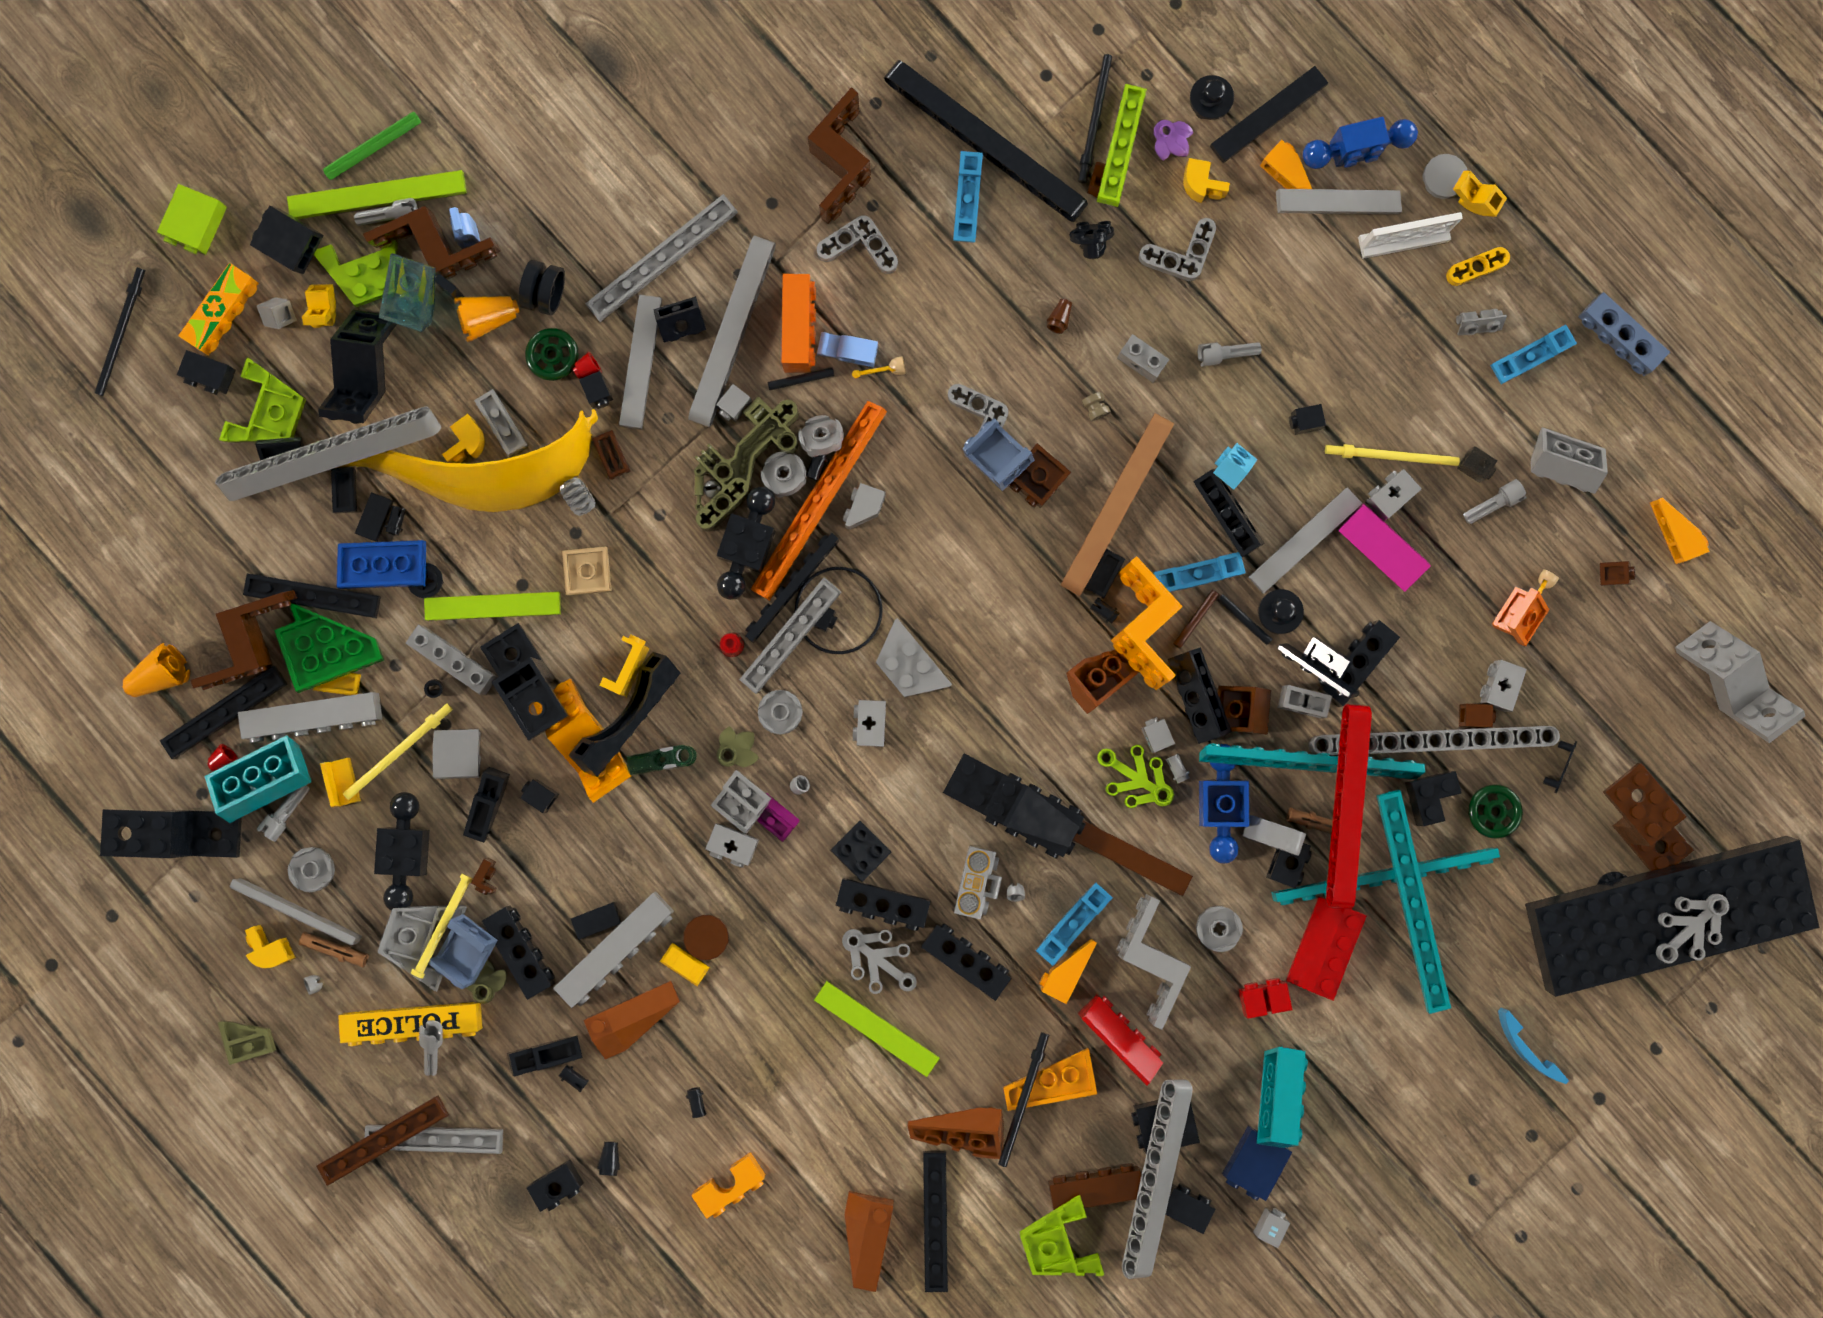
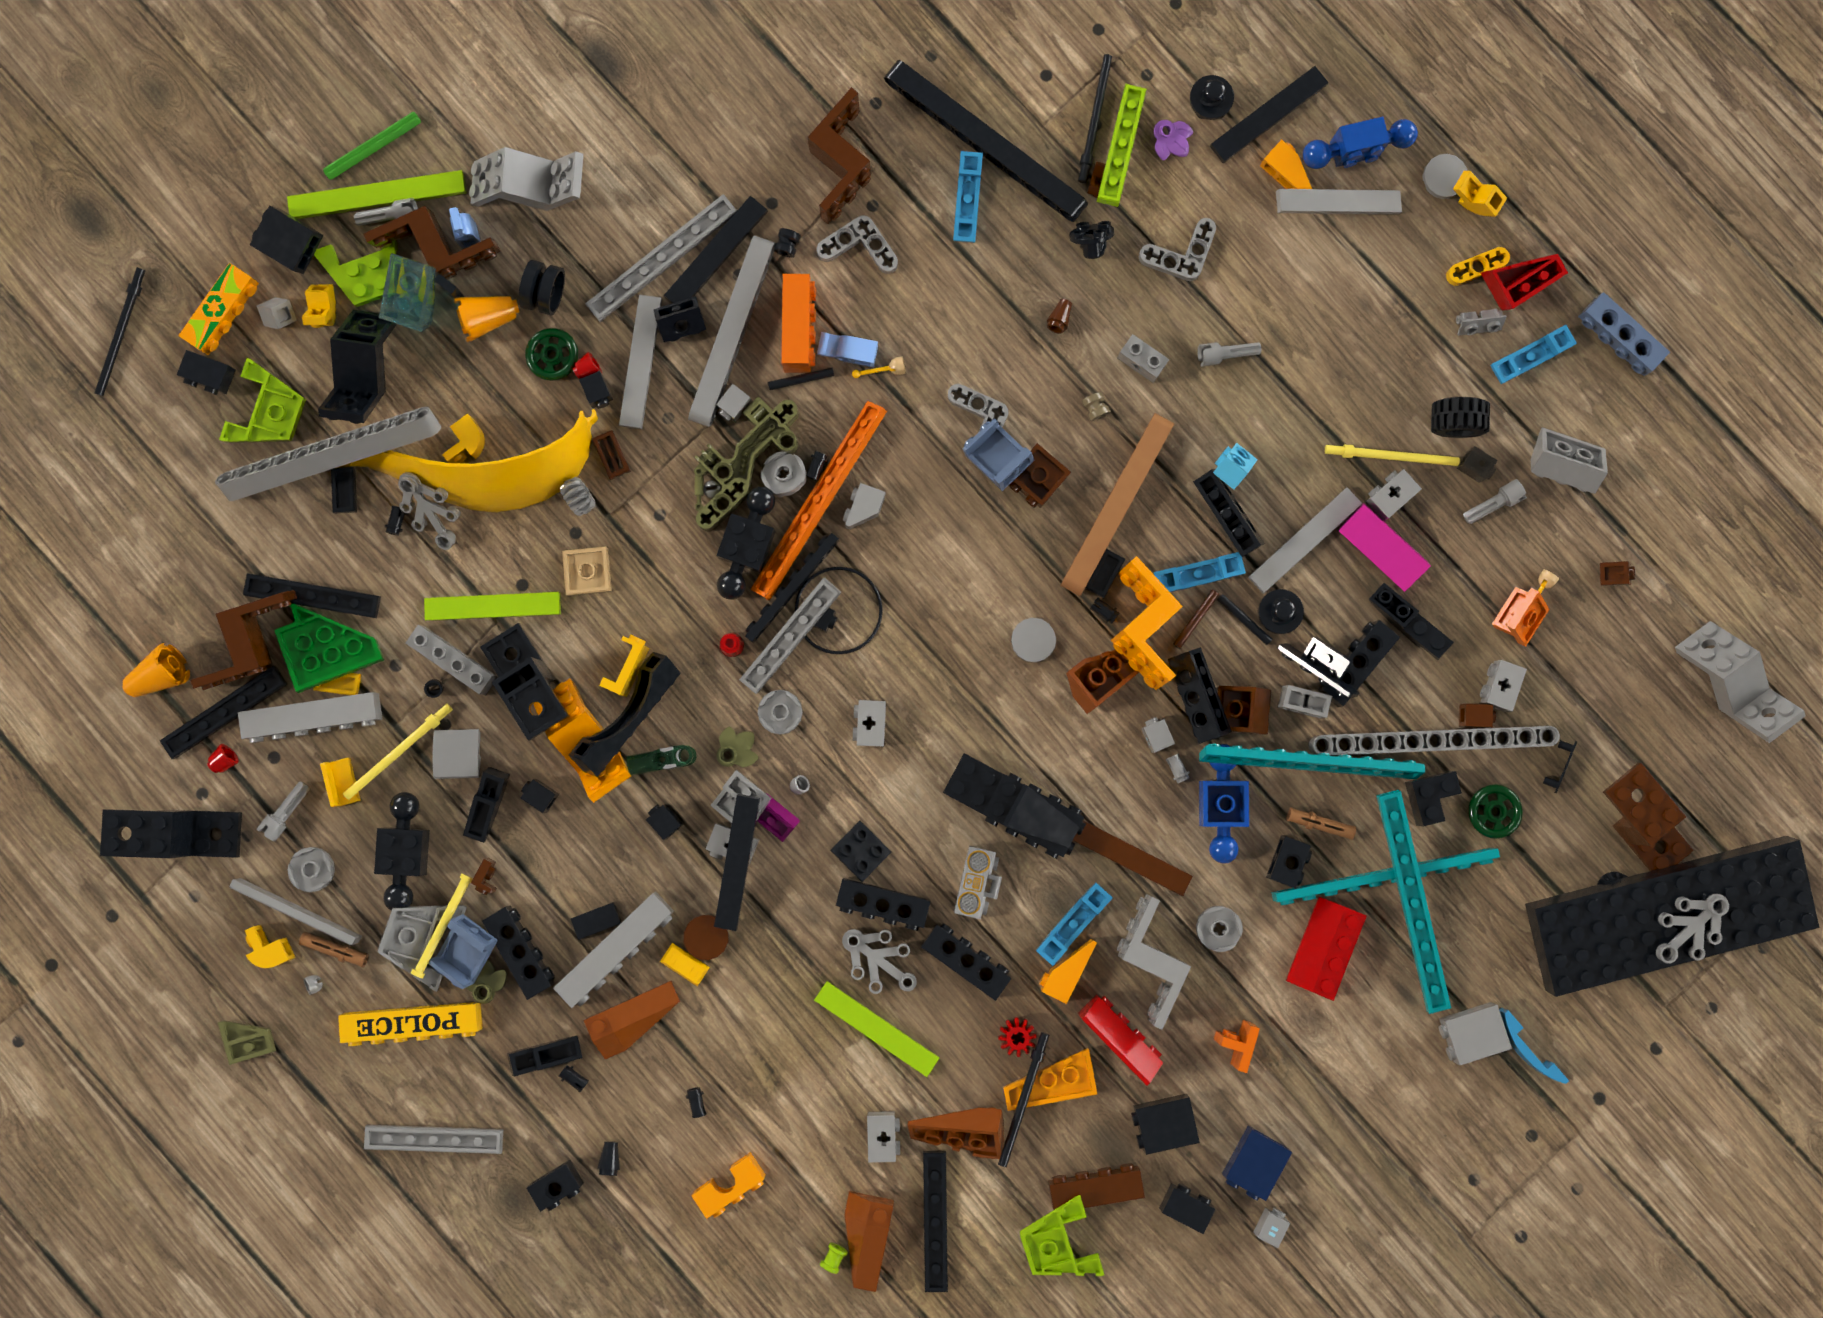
lime brick [157,184,227,255] -> none
teal brick [204,735,312,823] -> none
black tile [255,437,304,460] -> none
reddish brown tile [316,1095,449,1186] -> none
blue tile [337,540,426,589] -> none
black tile [355,492,394,542] -> none
black gear [408,563,444,599] -> none
light grey piece [419,1020,443,1076] -> none
light grey tile [474,389,529,458] -> none
light grey plate [798,415,844,457] -> none
light grey wing [876,618,952,697] -> none
light grey hinge [1007,883,1025,902] -> none
lime plant [1097,745,1174,808] -> none
light grey beam [1122,1080,1192,1279] -> none
yellow brick [1183,158,1230,203] -> none
red piece [1238,978,1292,1019] -> none
light grey beam [1242,815,1306,856] -> none
teal brick [1257,1047,1308,1148] -> none
black brick [1289,404,1326,435] -> none
red beam [1326,704,1372,909] -> none
white fence [1358,212,1463,259] -> none
light orange slope [1650,498,1710,564] -> none
none -> light grey plant [398,472,460,550]
none -> light grey bracket [469,147,584,211]
none -> black brick [646,804,683,840]
none -> black tile [664,195,768,303]
none -> black tile [714,794,760,931]
none -> black wheel [773,228,801,258]
none -> lime bush [820,1242,848,1274]
none -> light grey brick [867,1111,900,1163]
none -> red gear [998,1017,1037,1057]
none -> light grey tile [1011,618,1056,663]
none -> orange bracket [1214,1020,1260,1073]
none -> black slope [1369,583,1454,660]
none -> black tyre [1431,397,1490,438]
none -> light grey brick [1439,1002,1512,1065]
none -> red wedge [1480,254,1568,311]

